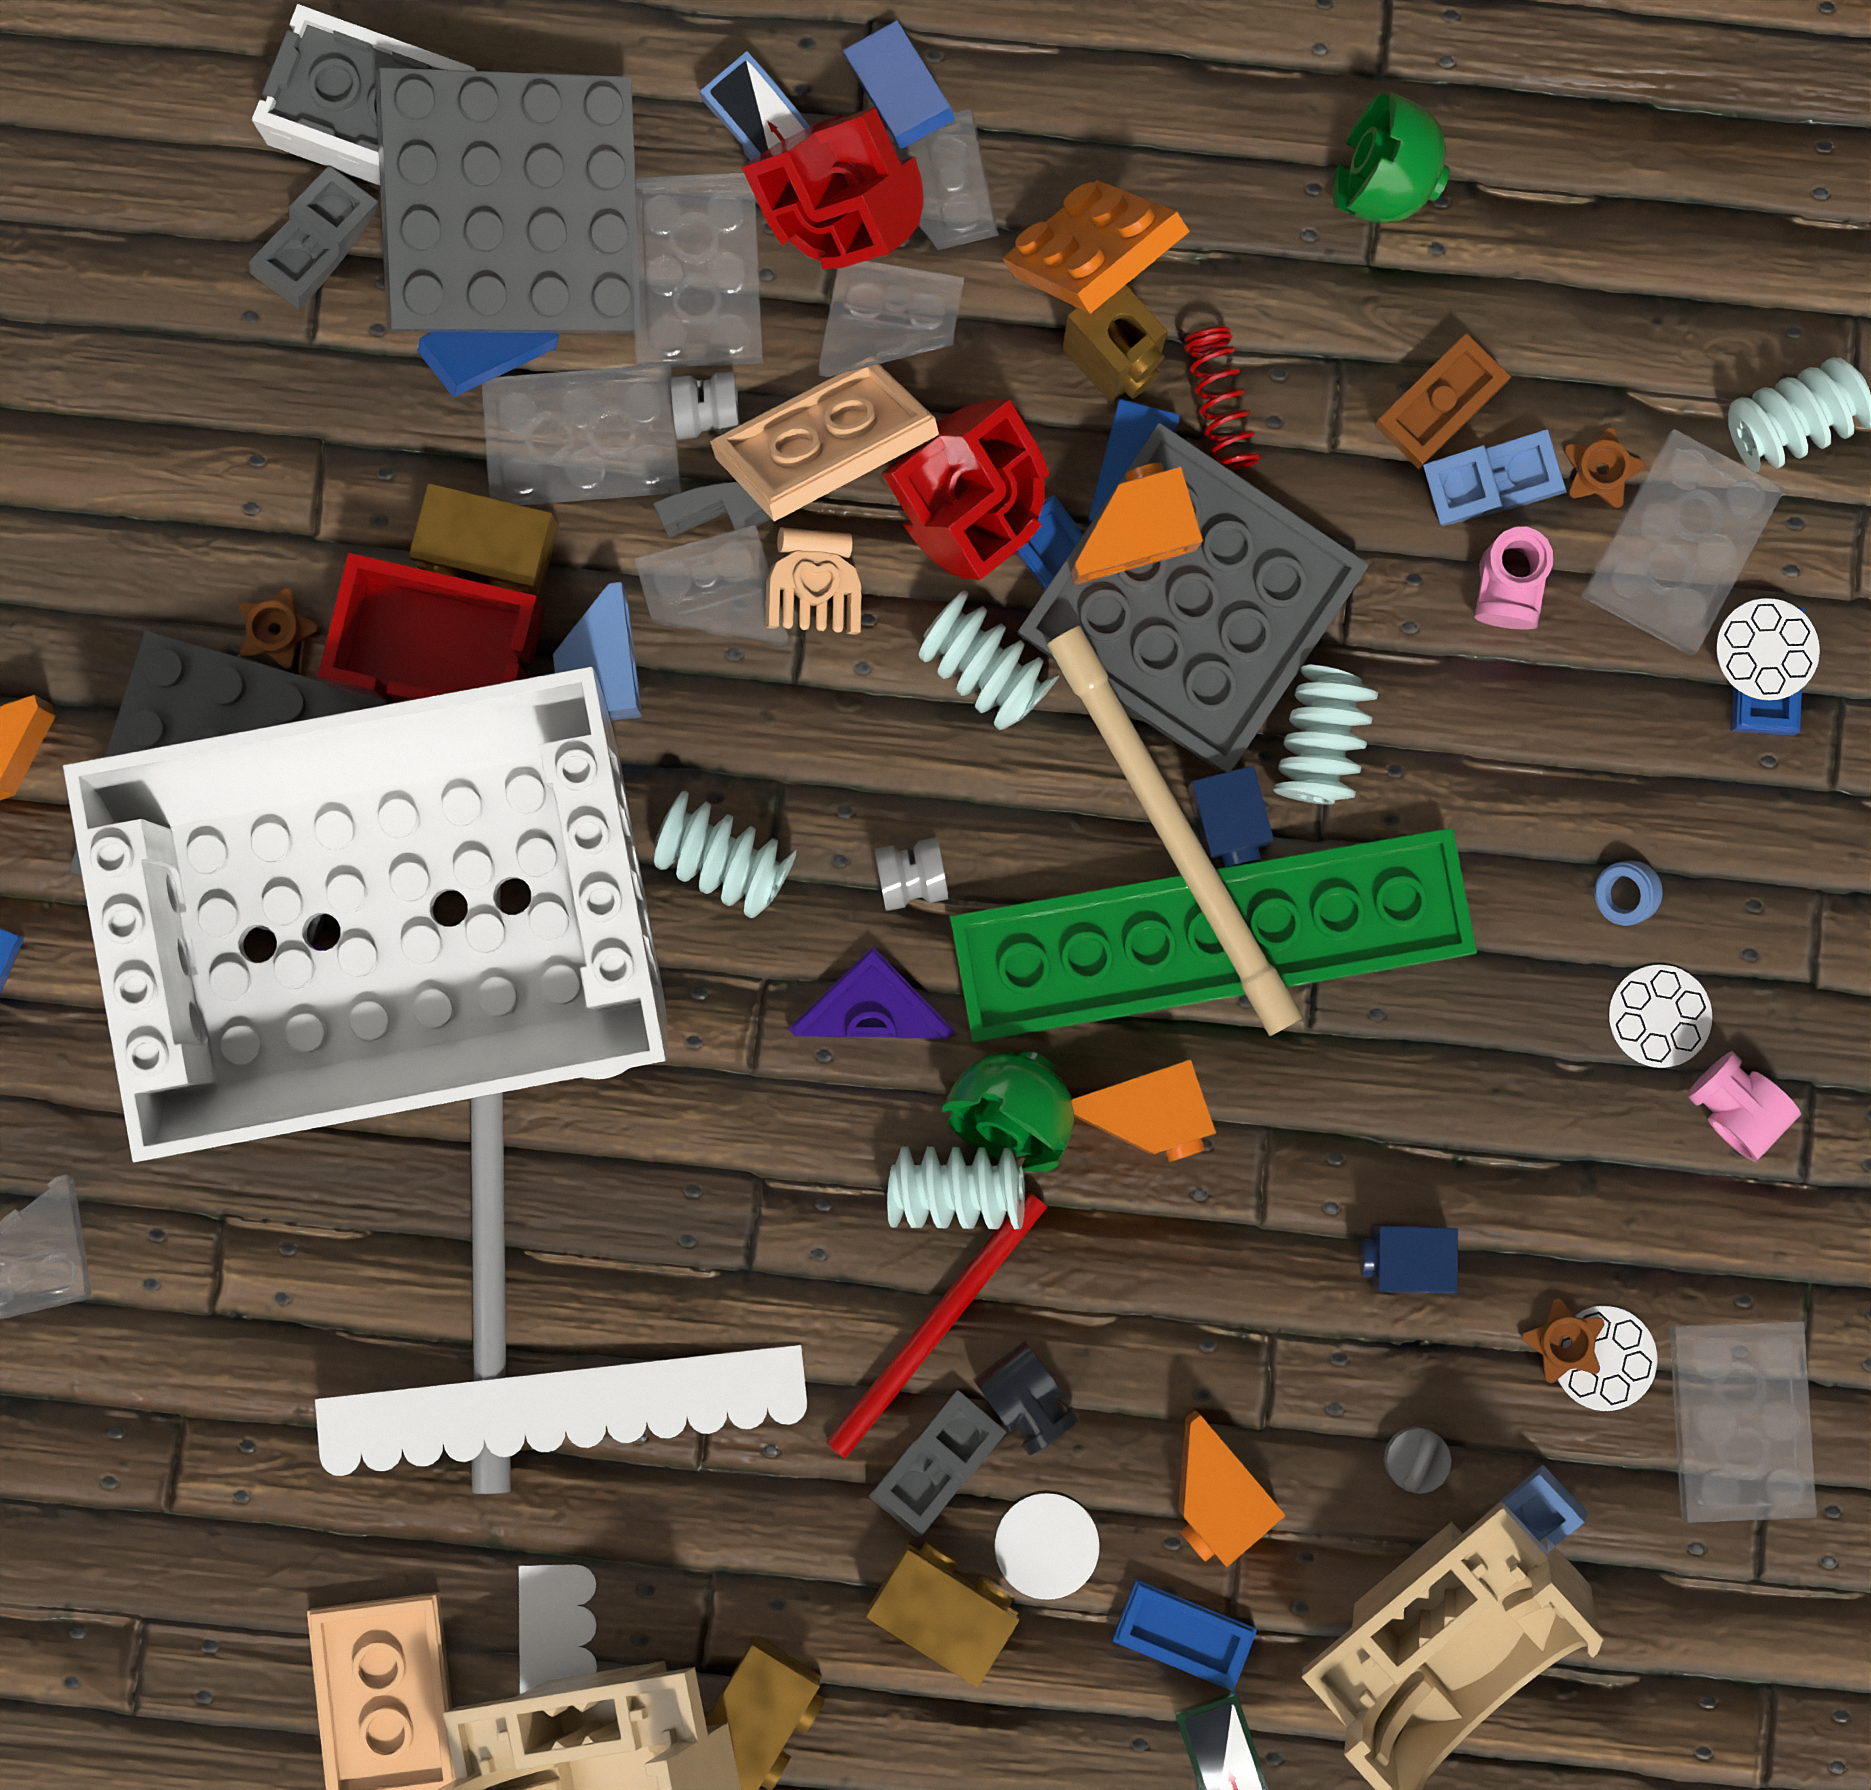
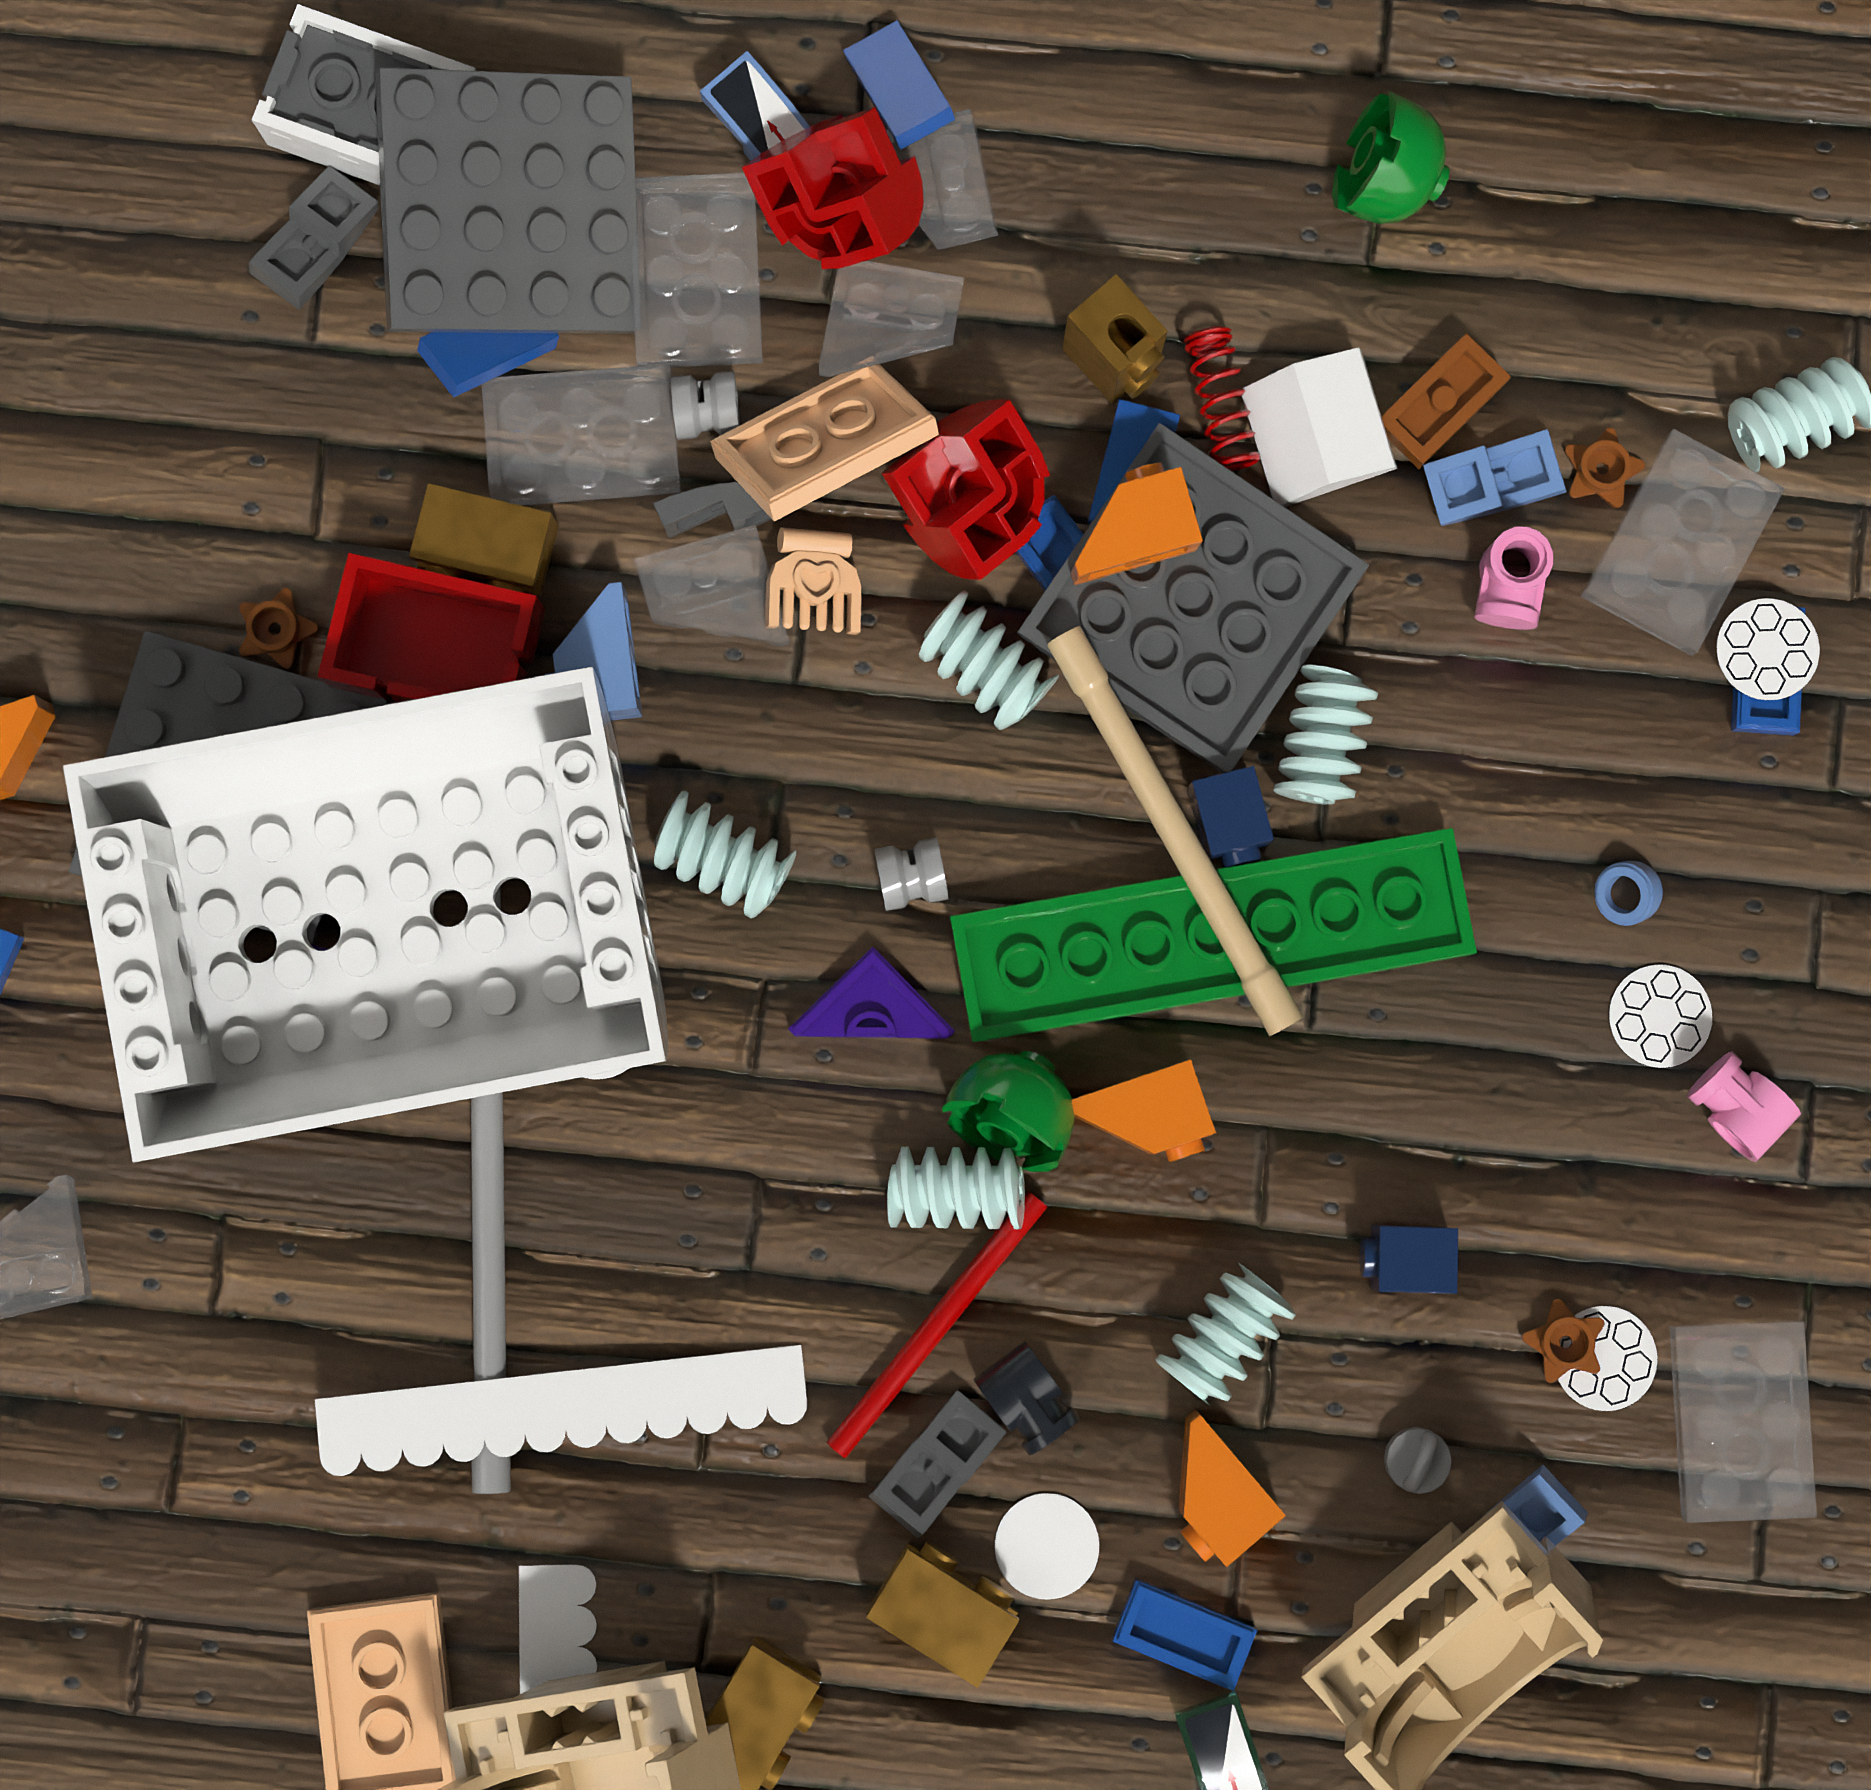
orange plate [1002,180,1190,314] -> none
none -> light aqua piece [1155,1263,1296,1406]
none -> white slope [1242,347,1397,507]

